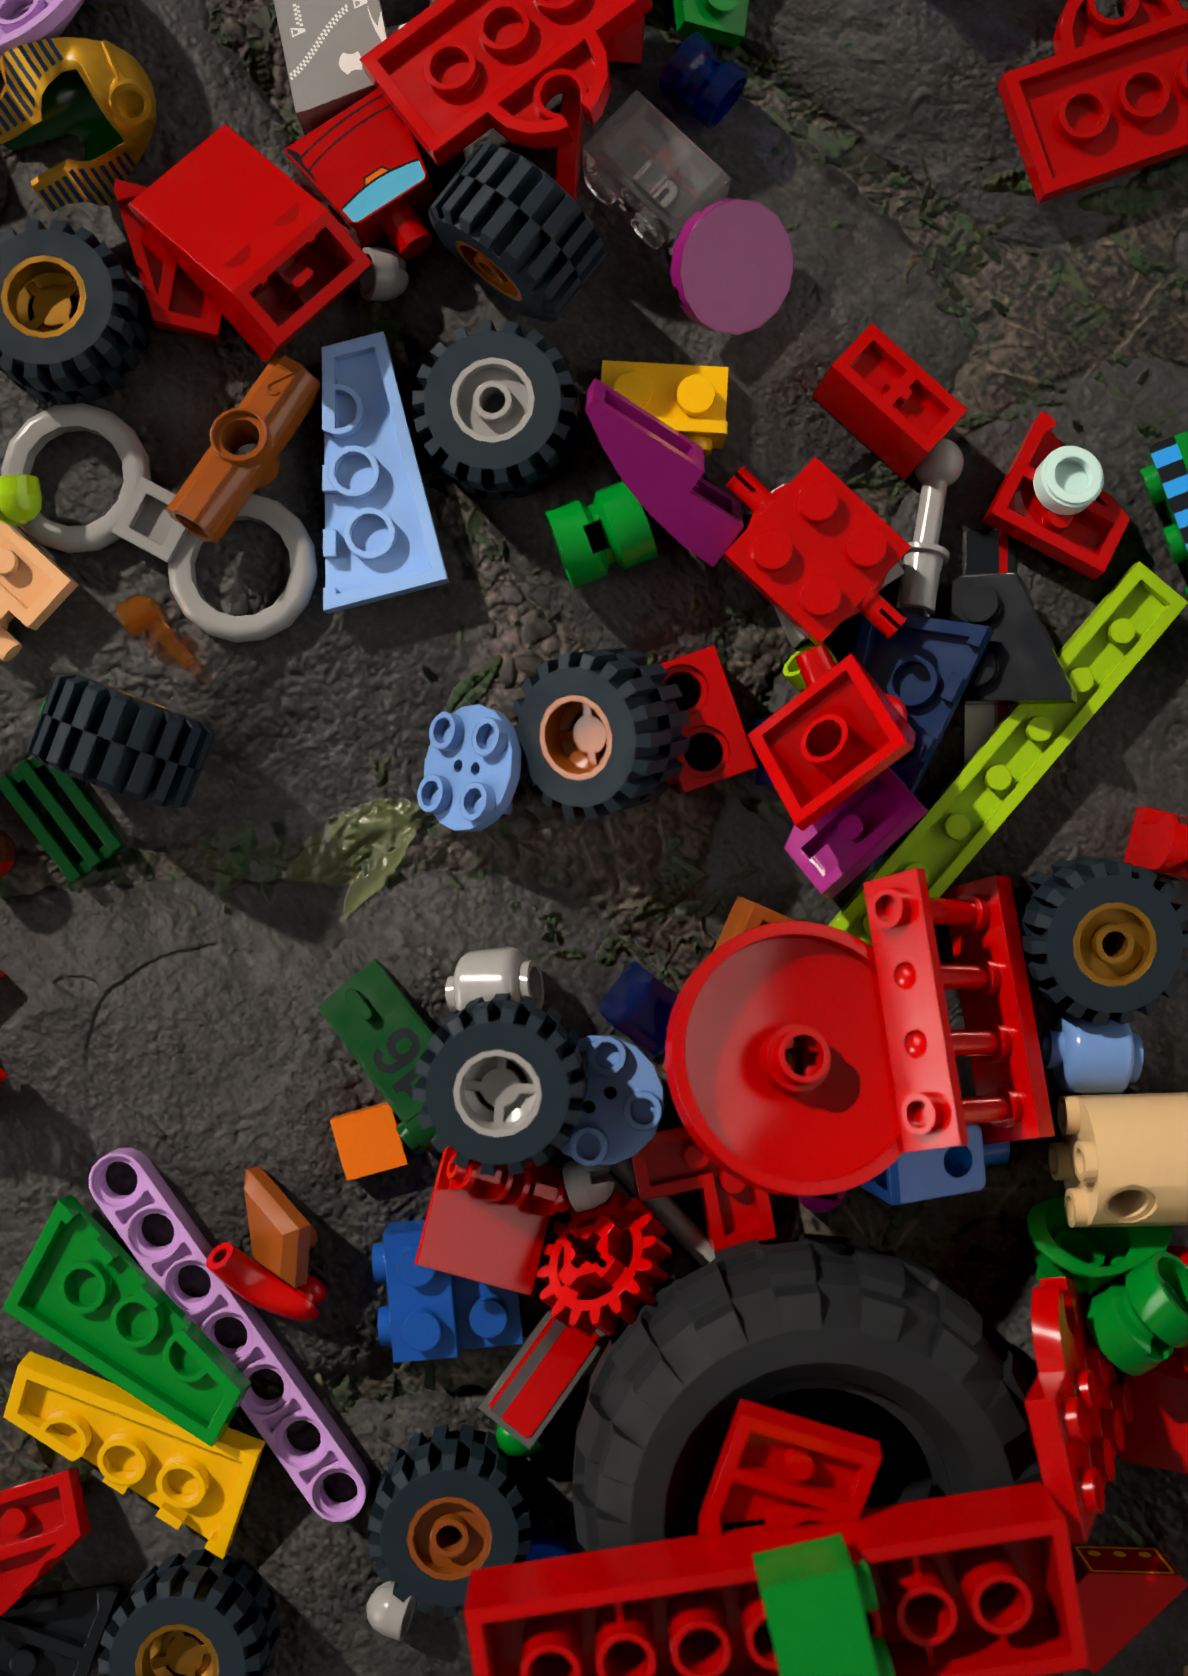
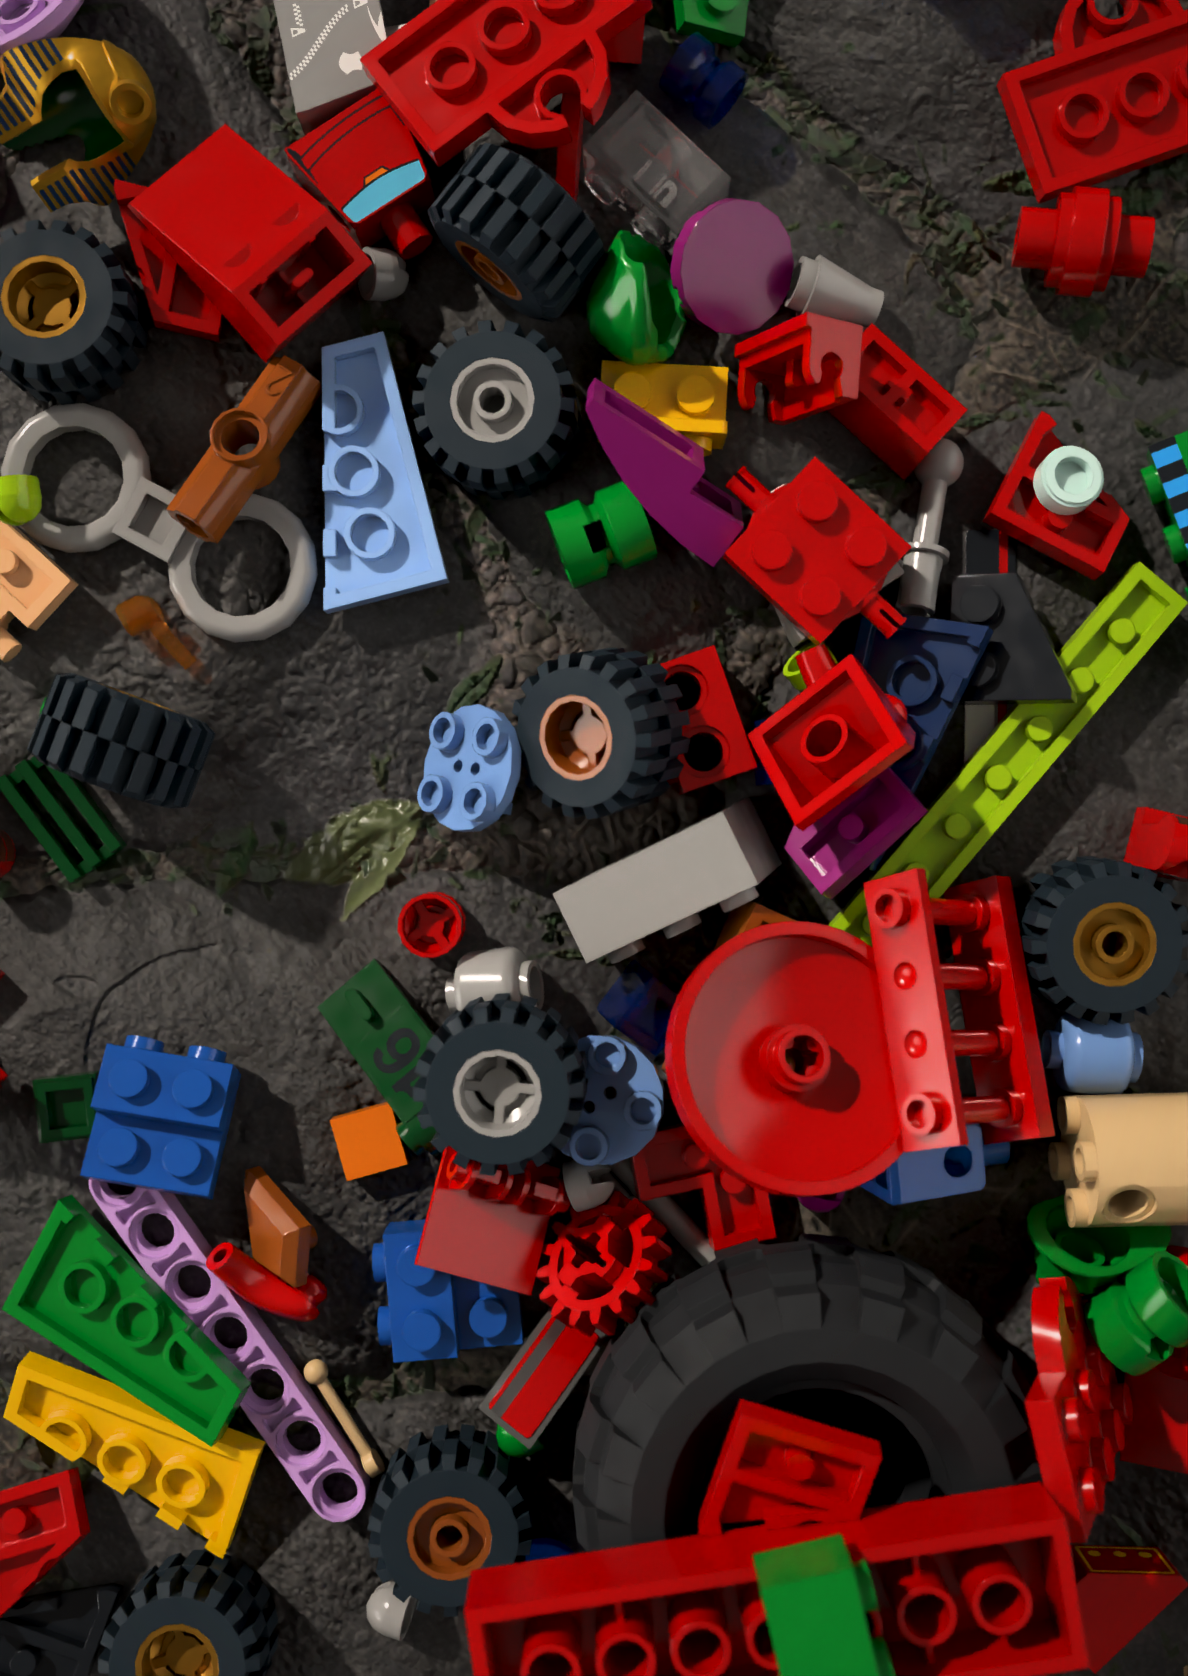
none -> dark green tile [32,1071,99,1143]
none -> blue plate [80,1035,241,1200]
none -> tan hinge [304,1359,385,1478]
none -> red wheel [398,892,467,958]
none -> light grey wedge [552,796,782,964]
none -> green hair [586,230,687,365]
none -> red hinge [734,312,863,426]
none -> light grey cone [784,254,884,328]
none -> red piece [1011,186,1155,298]

